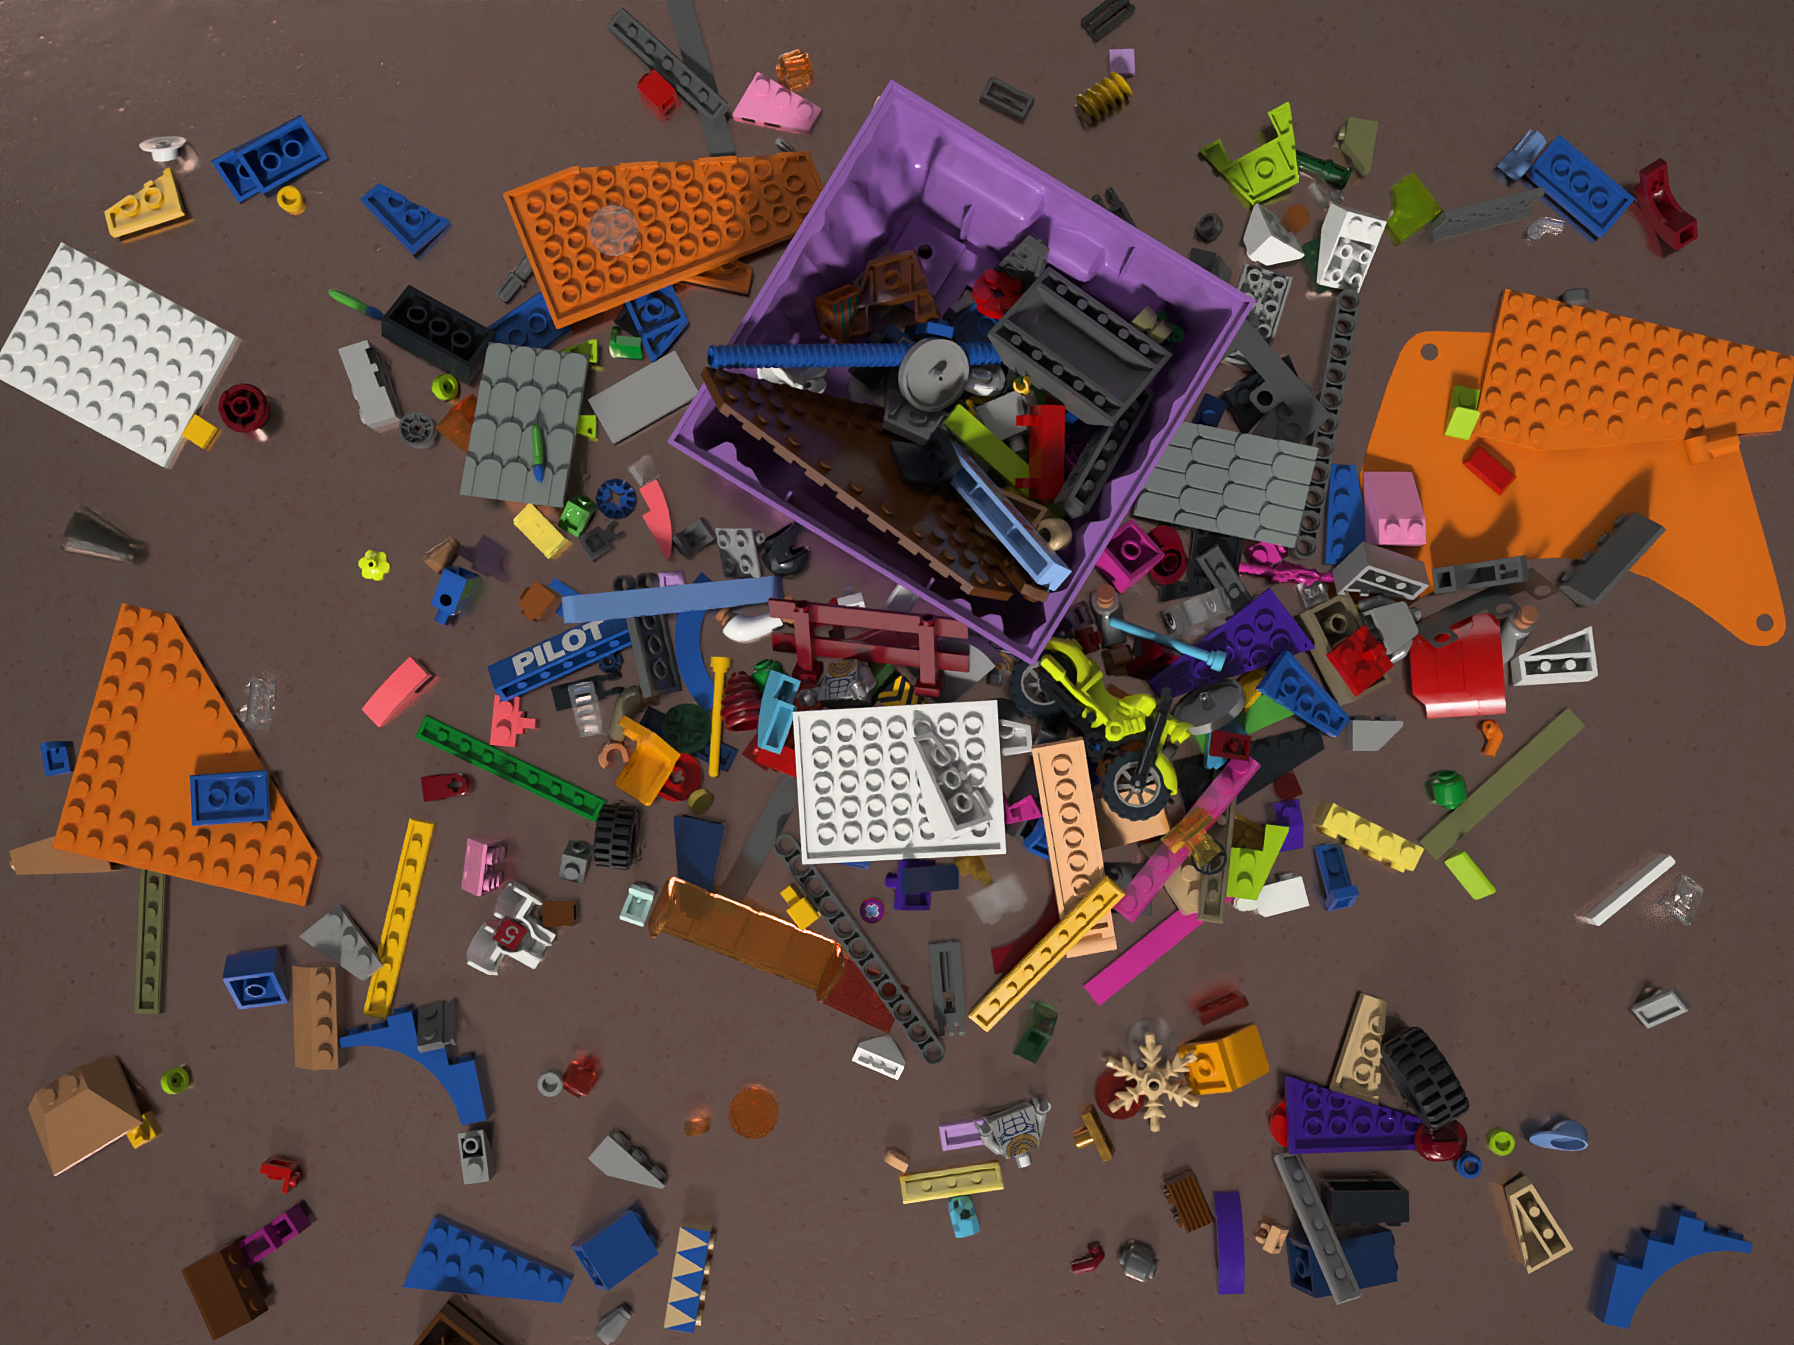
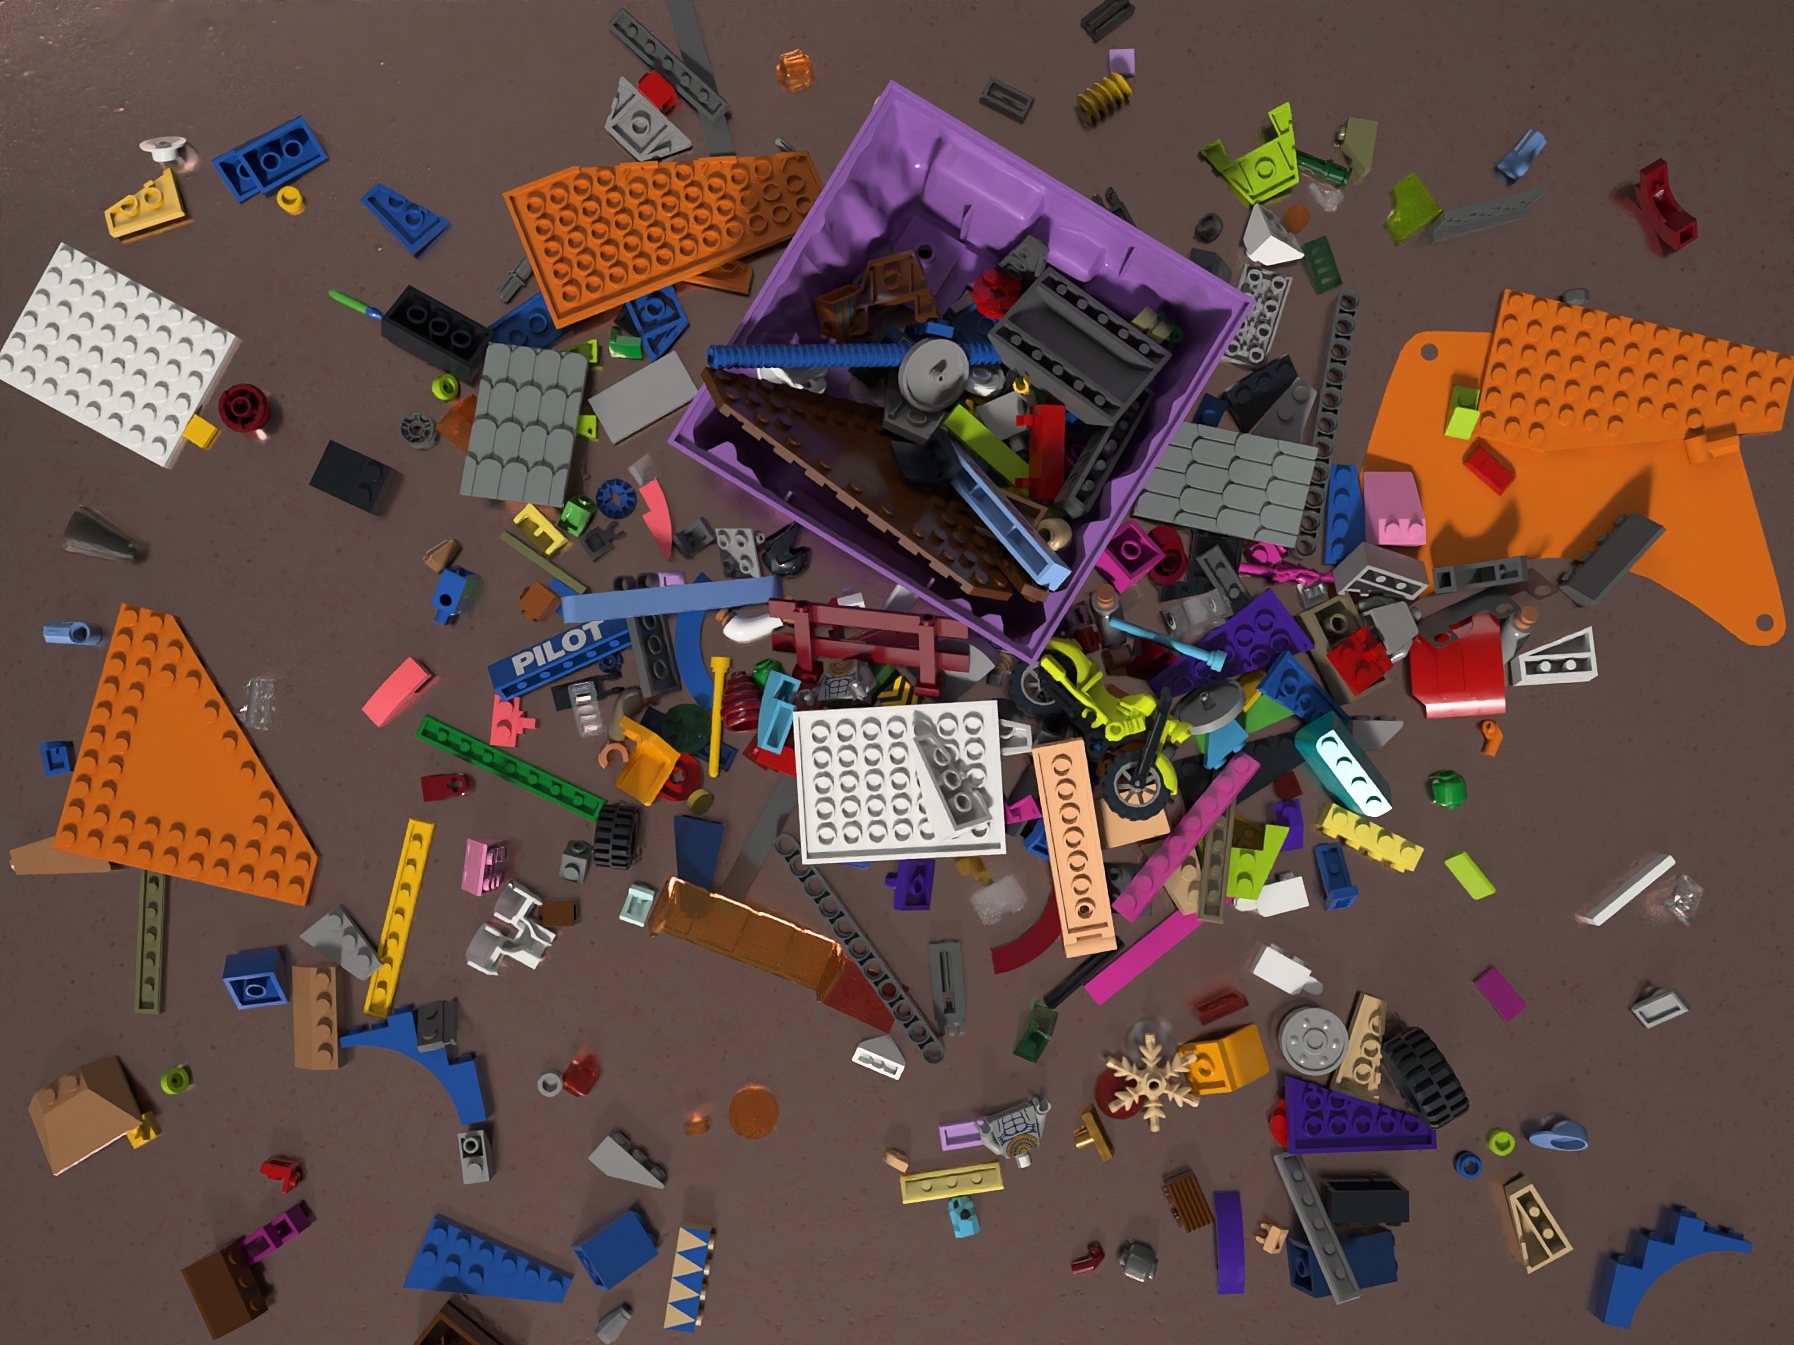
blue tile [190,770,272,826] -> none
light grey wedge [338,340,401,429] -> none
neon yellow plant [358,550,390,581] -> none
clear purple brick [457,535,509,582] -> none
dark red tile [492,916,528,951] -> none
bright green piece [532,423,545,483] -> none
clear tile [588,205,639,256] -> none
bright pink wing [733,72,822,133] -> none
yellow piece [780,884,821,931] -> none
tile [860,898,885,924] -> none
dark blue tile [901,864,959,894] -> none
yellow tile [968,875,1125,1032] -> none
clear yellow piece [1160,806,1227,875] -> none
dark red slope [1209,730,1252,761] -> none
dark grey piece [1220,319,1331,444] -> none
white slope [1317,203,1387,293] -> none
dark red piece [1414,1120,1468,1162] -> none
olive tile [1418,707,1585,860] -> none
blue plate [1524,134,1635,239] -> none
clear arm [1527,216,1565,239] -> none
none -> medium blue piece [43,621,102,646]
none -> black slope [309,440,399,516]
none -> olive tile [499,530,590,595]
none -> light grey wing [605,76,693,162]
none -> black axle [1044,936,1125,1010]
none -> white hinge [1248,943,1323,996]
none -> light grey wheel [1278,1006,1349,1076]
none -> teal windscreen [1295,710,1392,817]
none -> magenta tile [1473,966,1527,1022]

